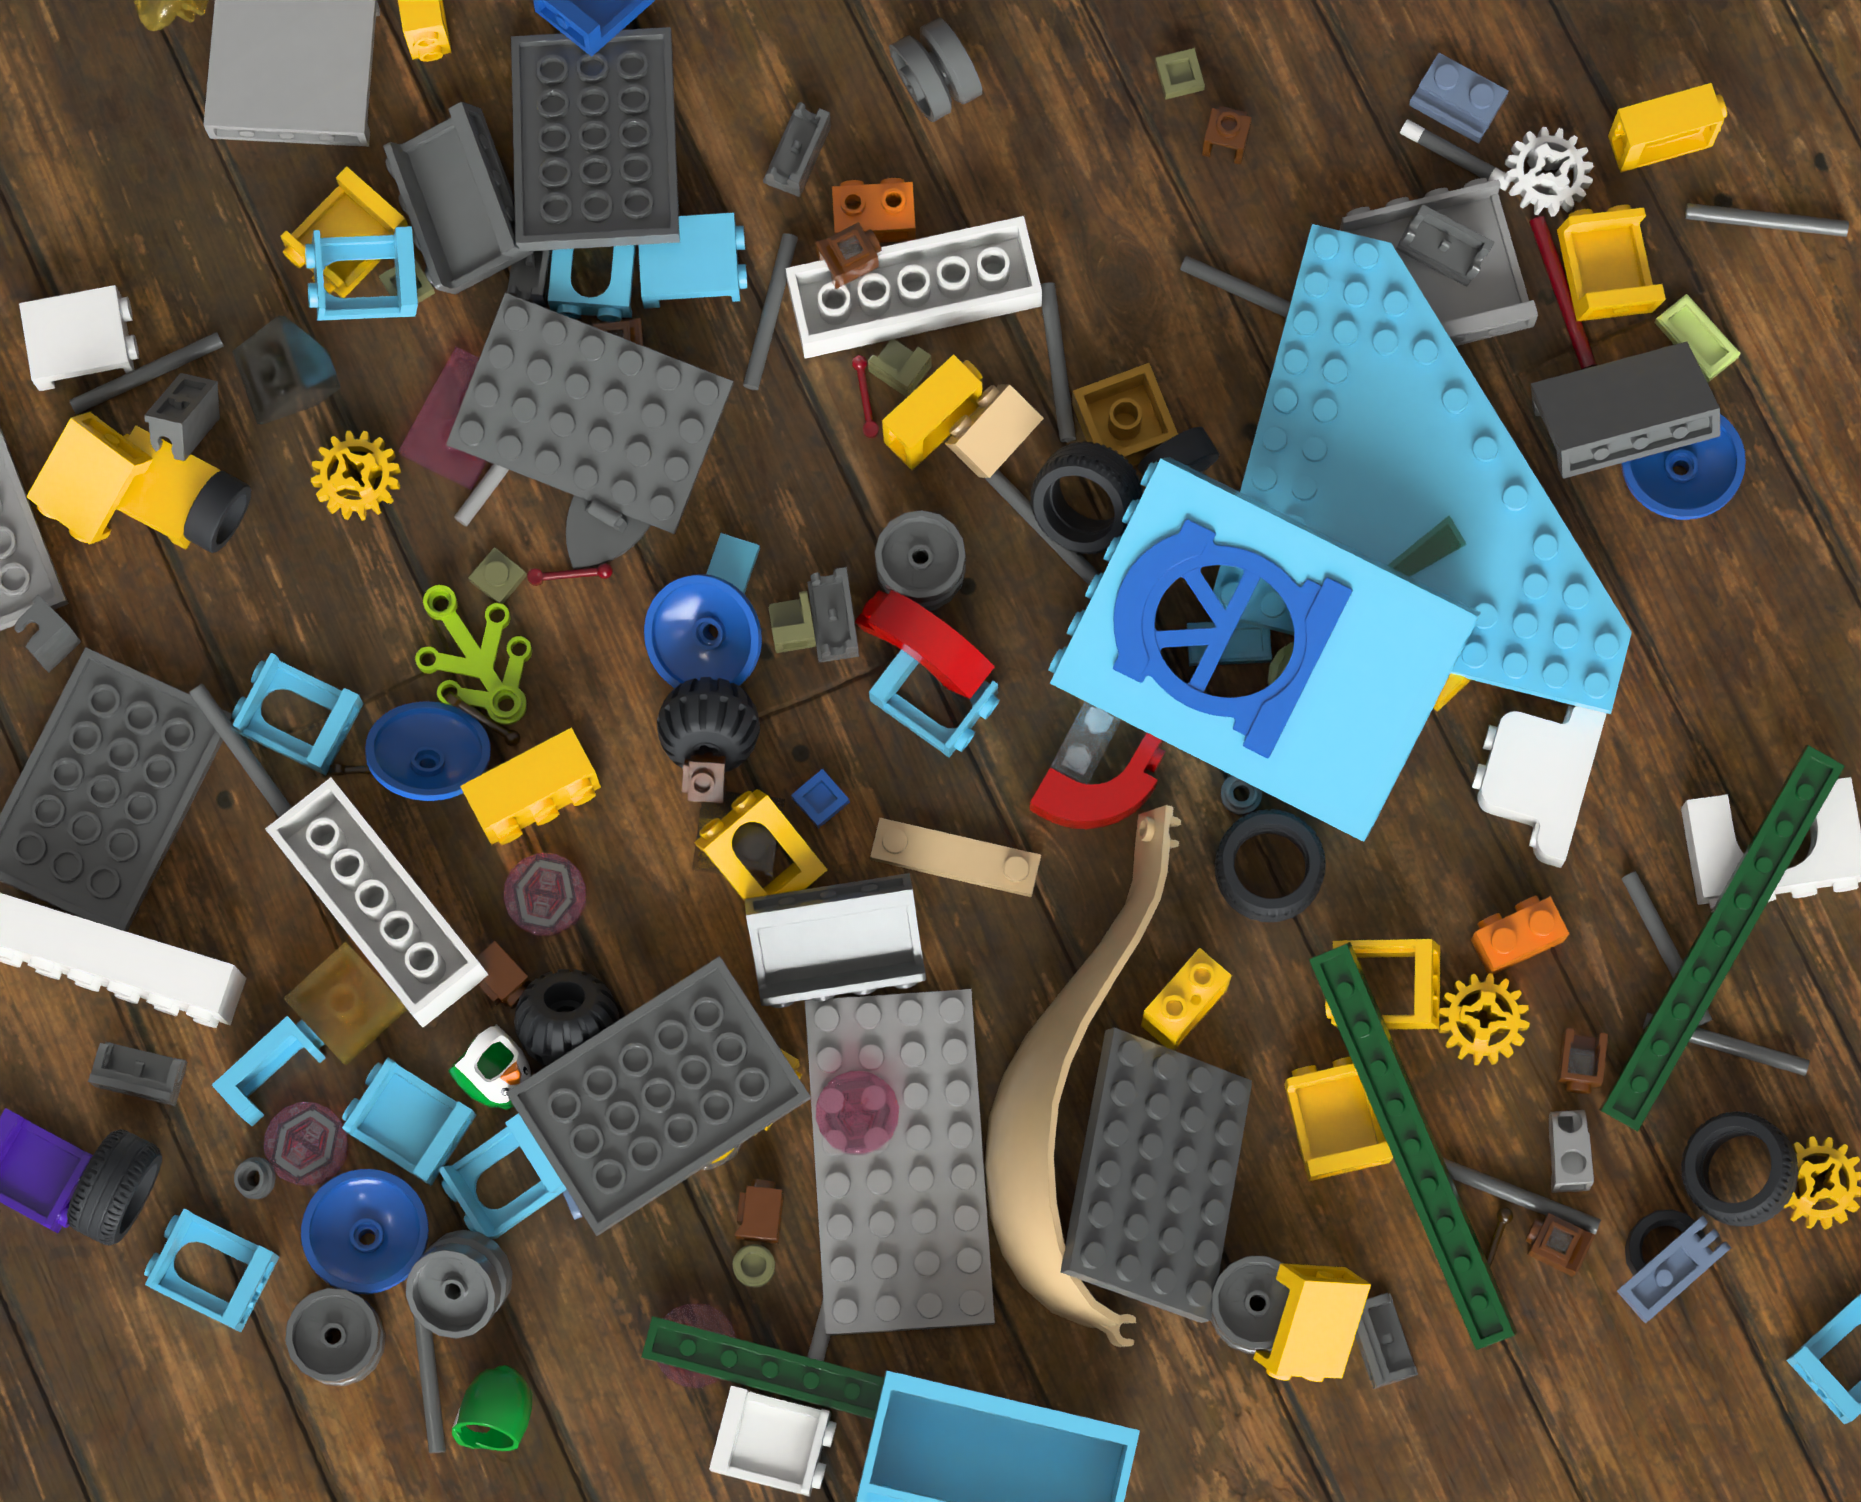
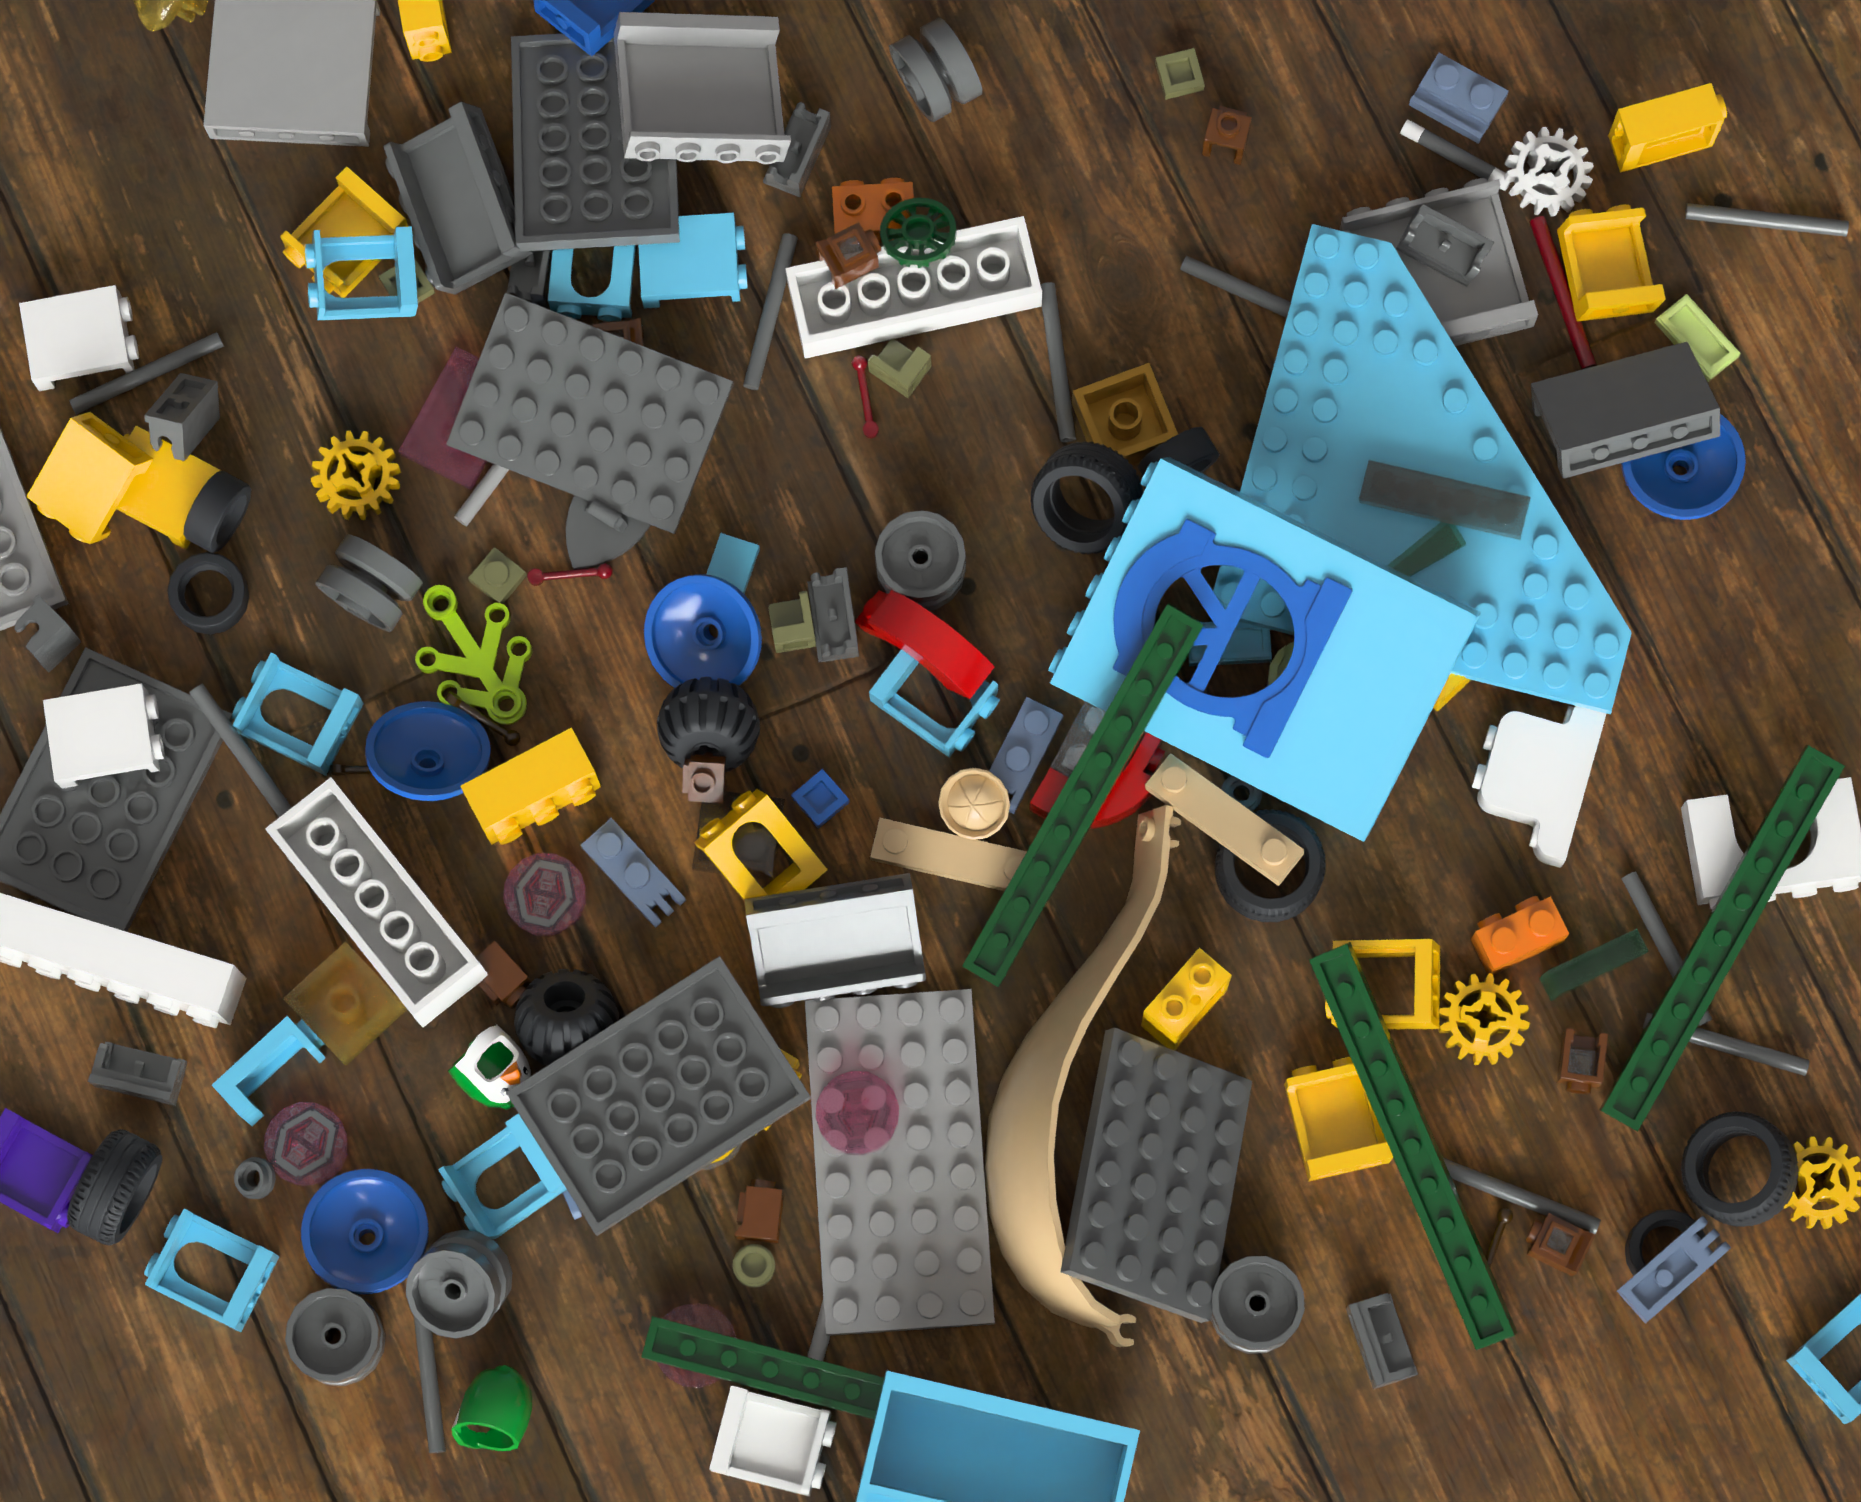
clear smoke slope [232,315,341,425] -> none
medium azure panel [342,1057,477,1186] -> none
yellow window [882,354,982,470] -> none
tan brick [945,384,1044,478] -> none
dark grey piece [985,469,1100,585] -> none
yellow panel [1253,1263,1371,1382] -> none
light grey leg [1549,1110,1594,1193] -> none
none -> white panel [43,683,165,789]
none -> black tyre [167,552,249,635]
none -> dark grey wheel [315,534,423,632]
none -> sand blue hinge [581,818,686,928]
none -> light grey panel [614,12,791,164]
none -> dark green wheel [880,198,957,268]
none -> tan hat [938,768,1010,840]
none -> dark green plate [963,604,1205,987]
none -> sand blue hinge [989,697,1064,814]
none -> tan plate [1145,753,1304,886]
none -> clear smoke plate [1359,460,1531,540]
none -> clear green piece [1539,929,1649,1001]

